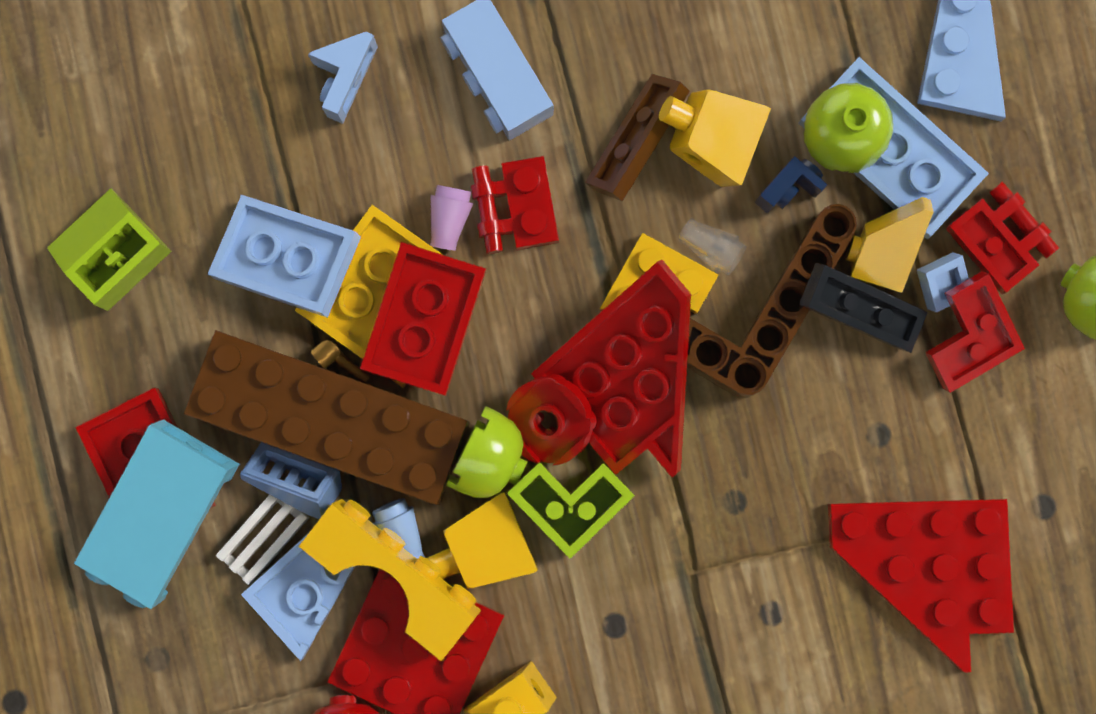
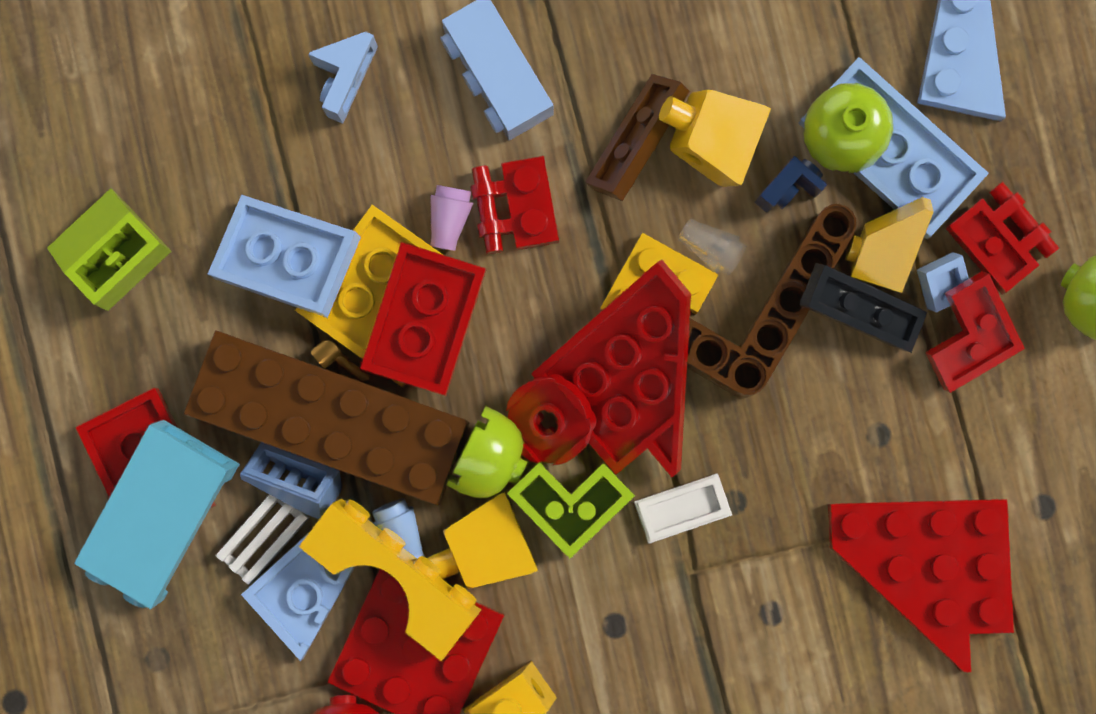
none -> white tile [634,473,732,544]

